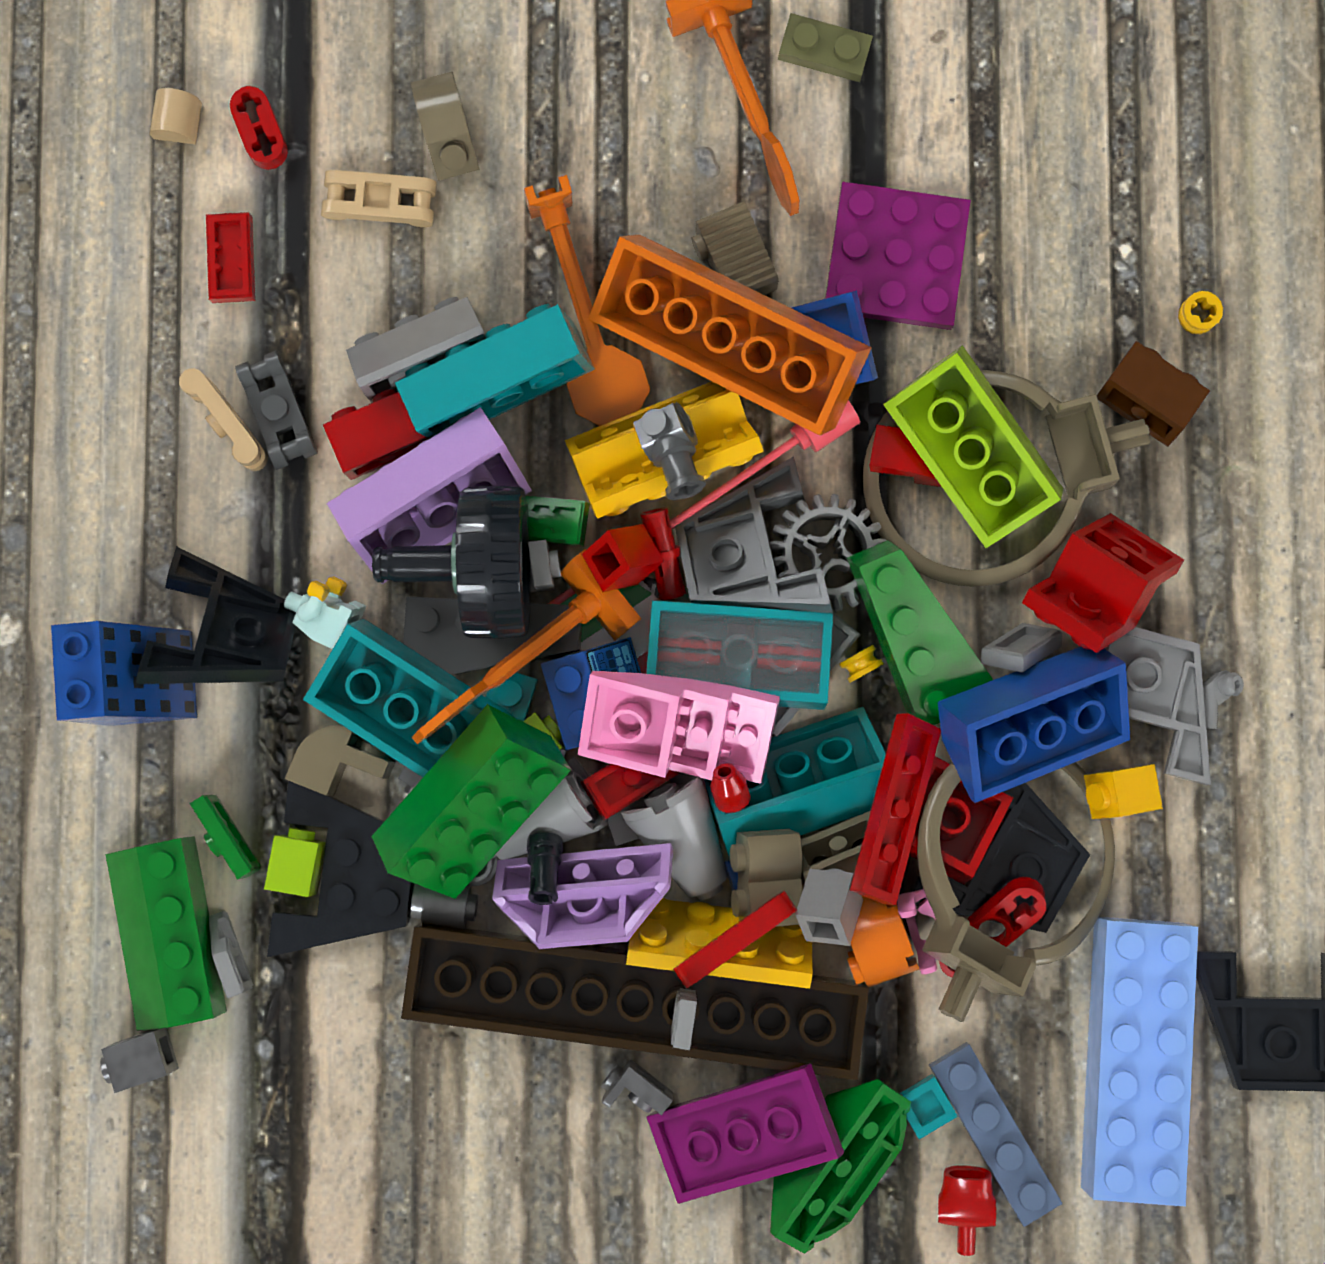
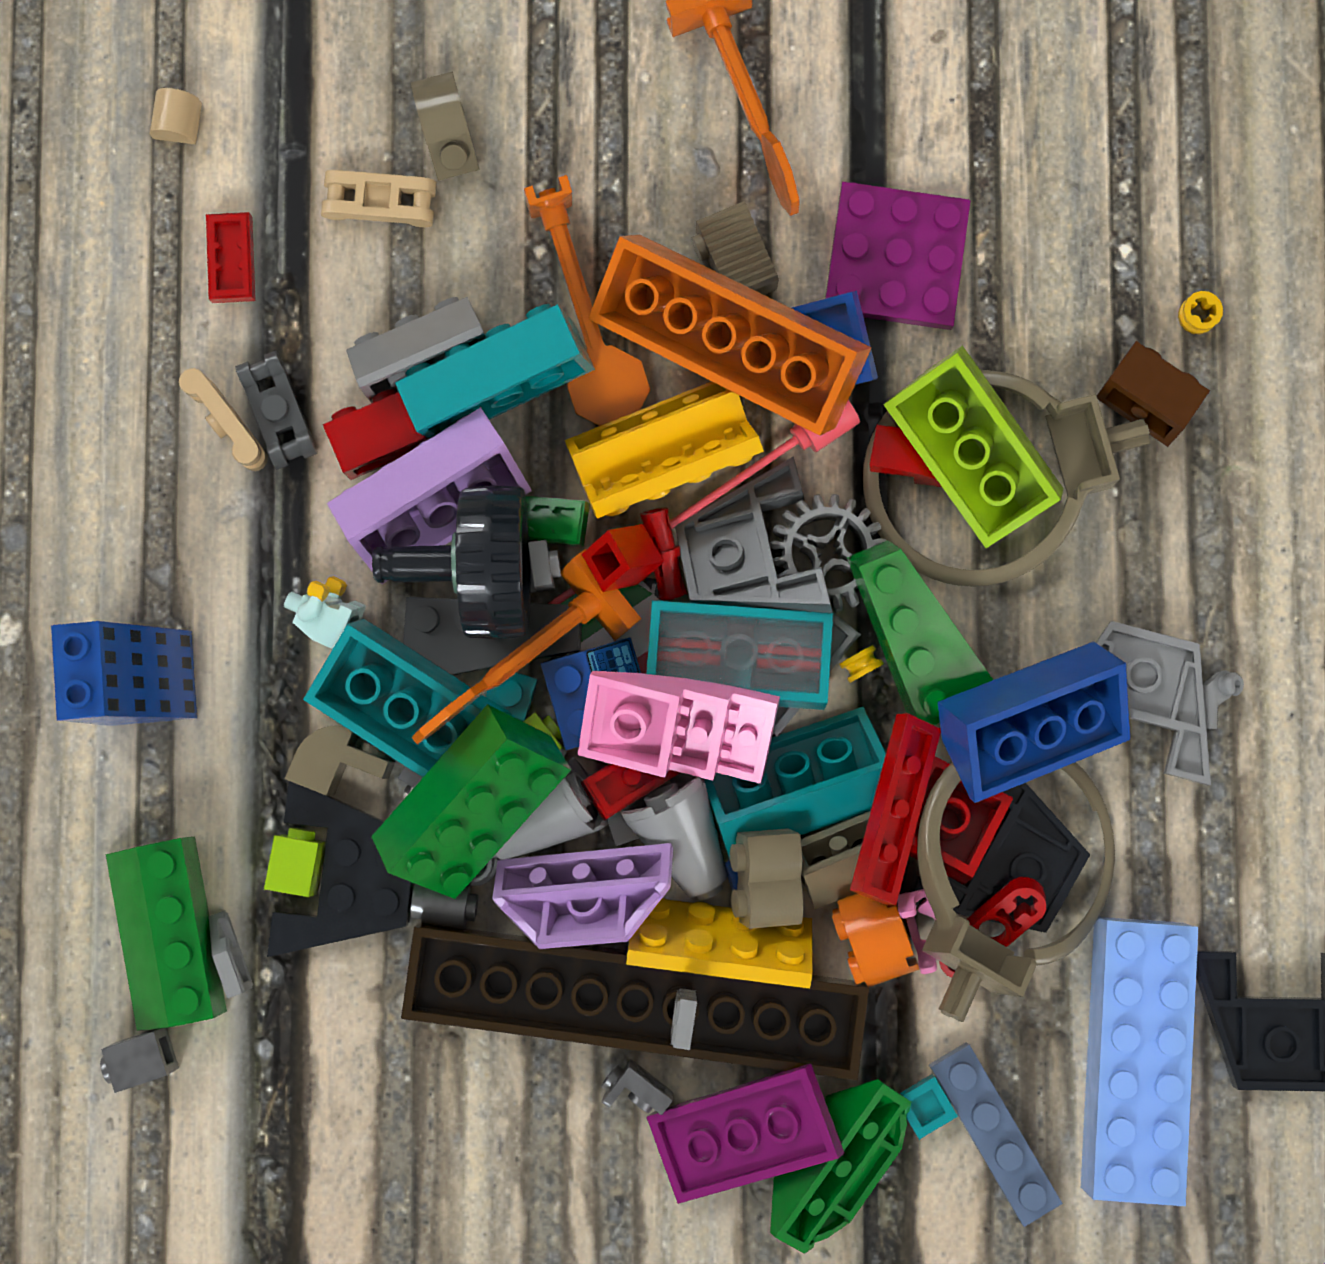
black wing [136,546,296,684] -> none
green plate [190,795,261,880] -> none
red beam [230,86,288,170] -> none
black pin [527,832,563,905] -> none
dark grey connector [633,402,706,500] -> none
red beam [673,890,797,989] -> none
red hose [710,763,751,813] -> none
olive plate [778,13,873,82] -> none
light grey brick [795,869,863,946] -> none
red piece [938,1165,996,1256] -> none
light grey tile [981,623,1062,672] -> none
red bracket [1022,513,1185,653] -> none
yellow brick [1084,764,1163,819] -> none

